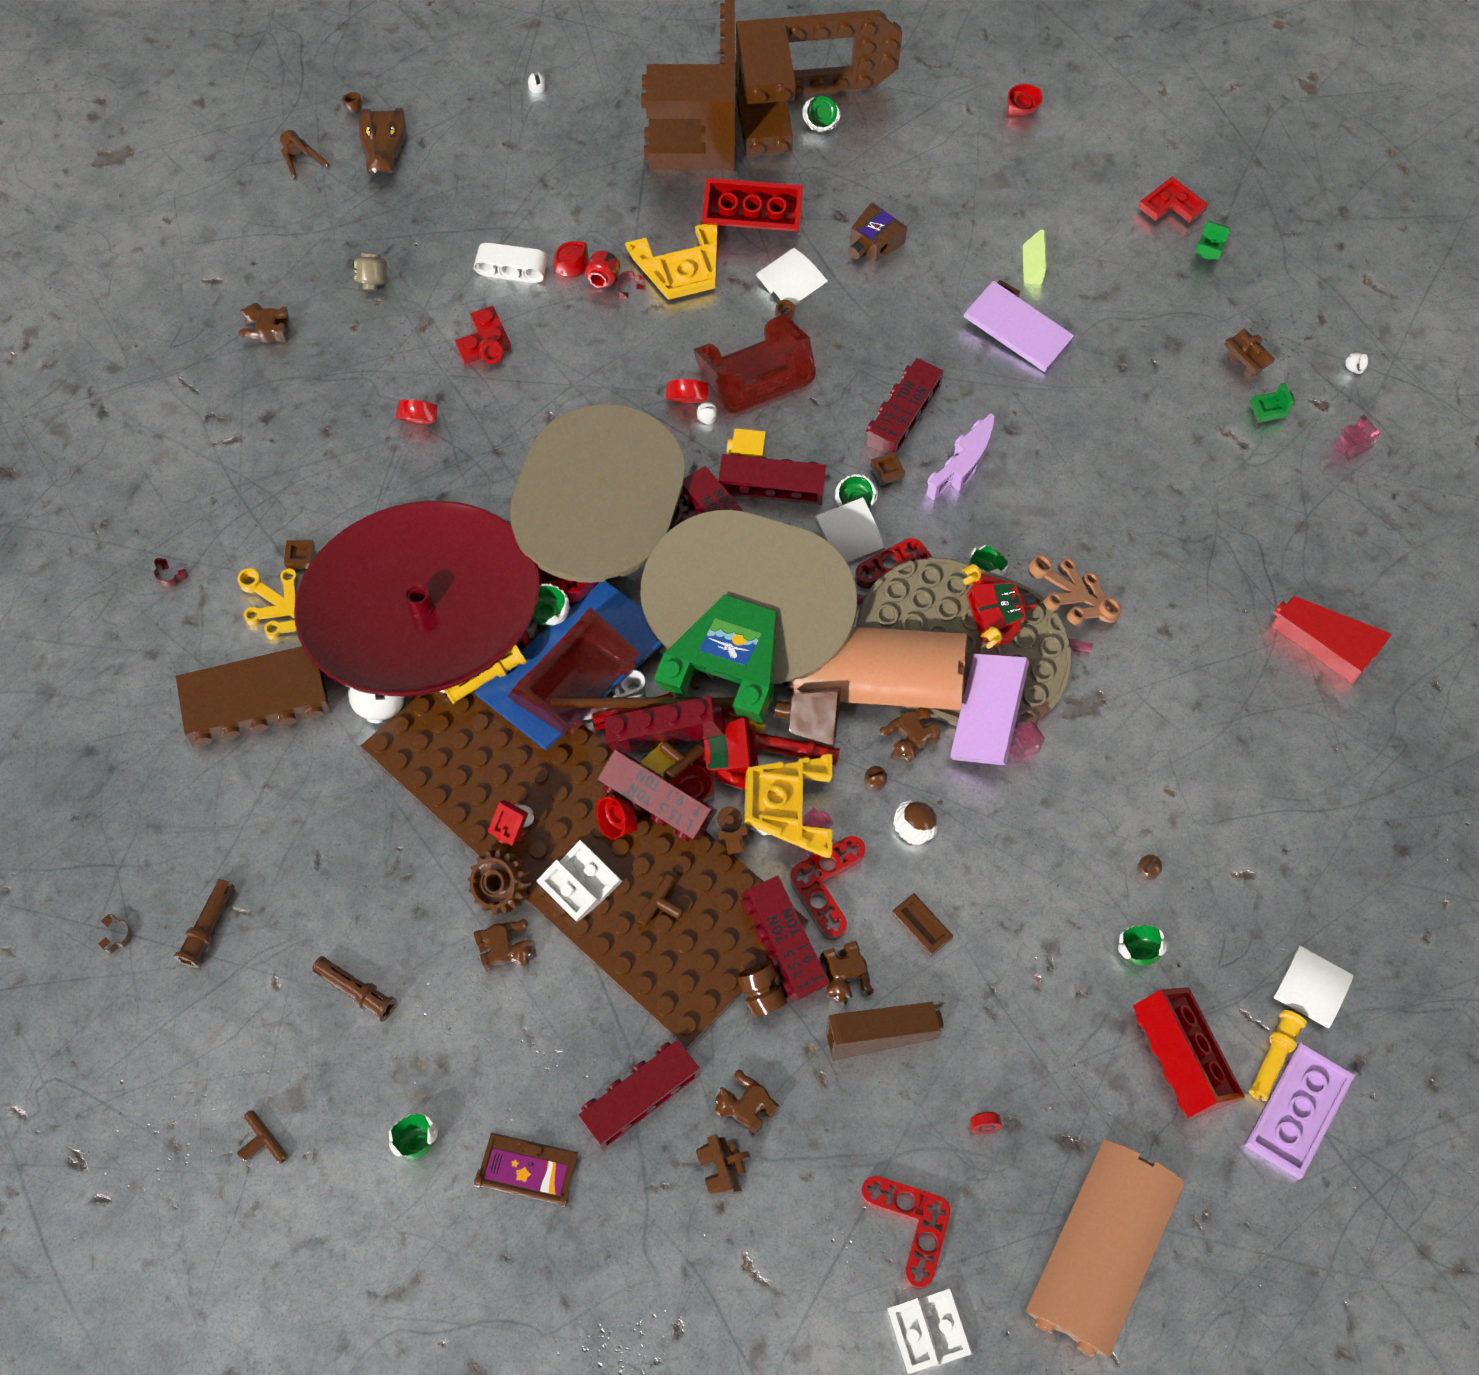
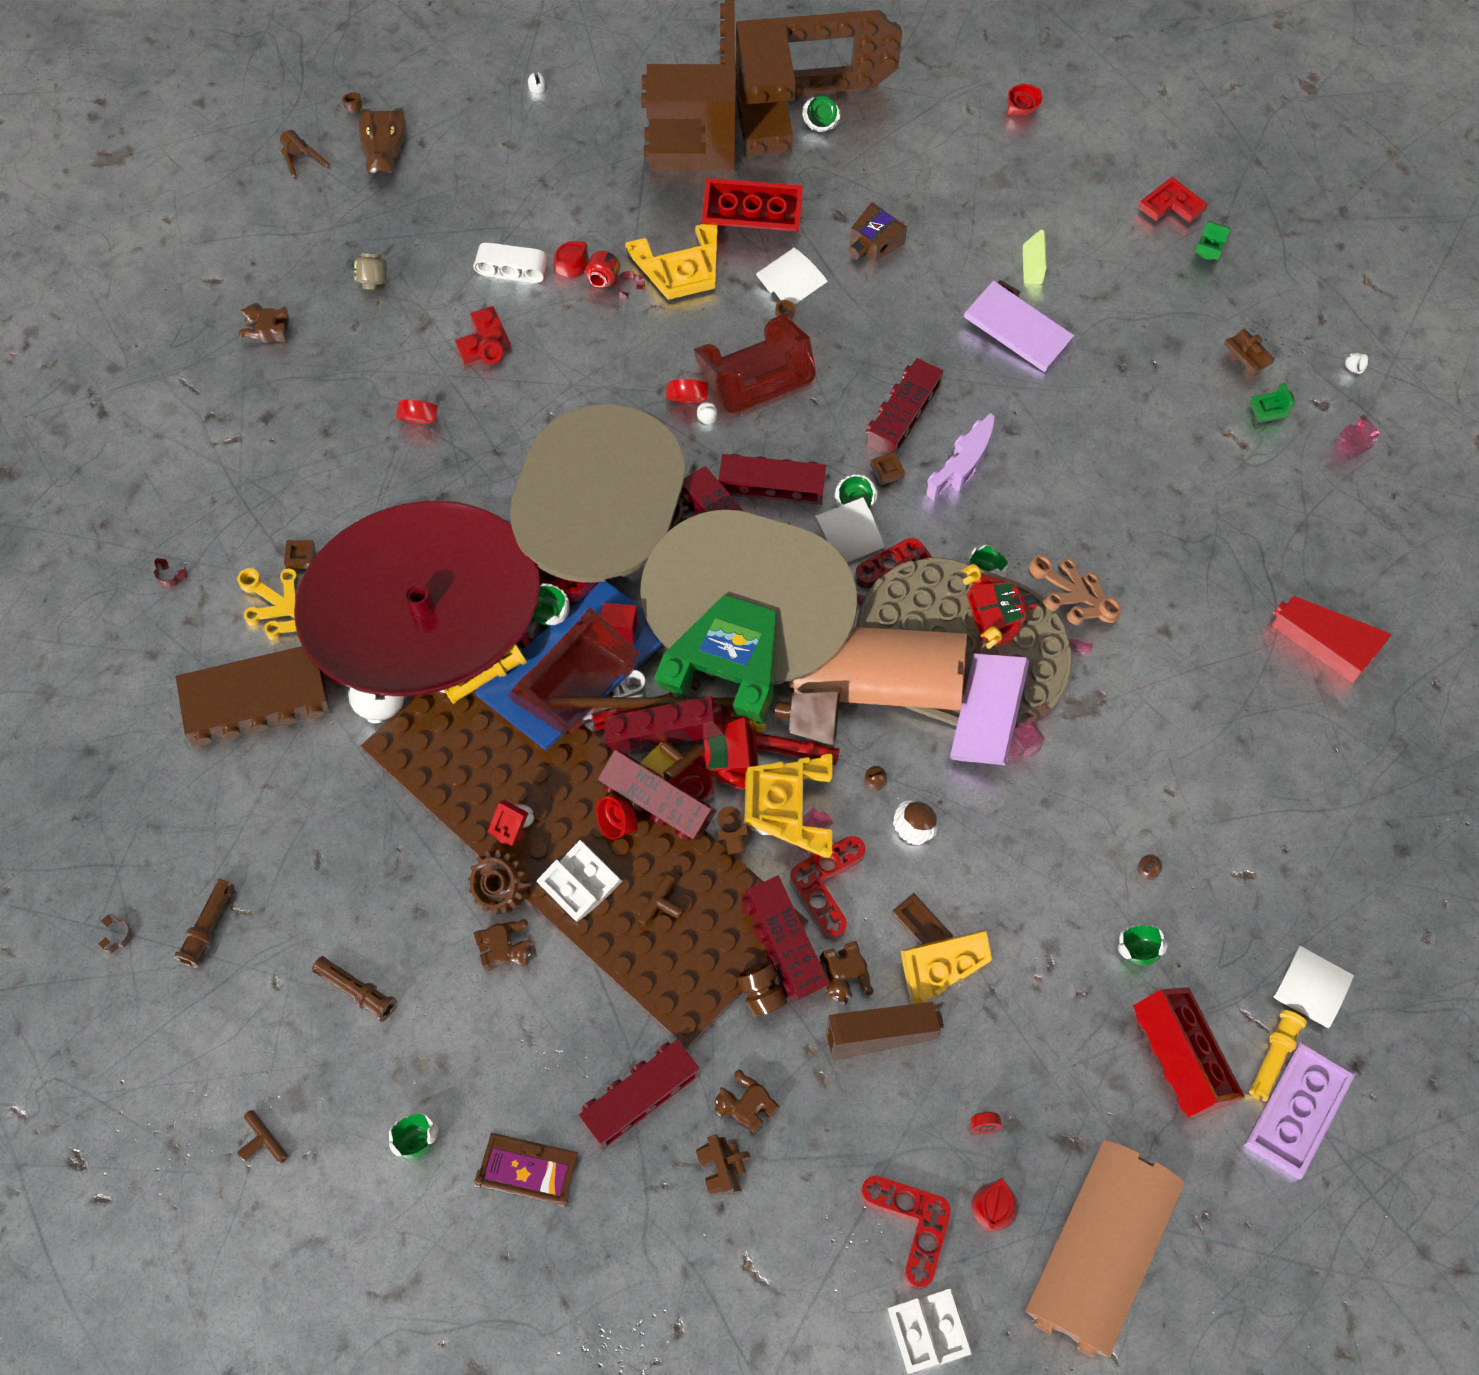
yellow brick [727,428,766,457] -> none
reddish brown animal [880,707,941,762] -> none
none -> red brick [595,603,639,644]
none -> yellow wing [900,930,992,1004]
none -> red hat [972,1178,1019,1232]

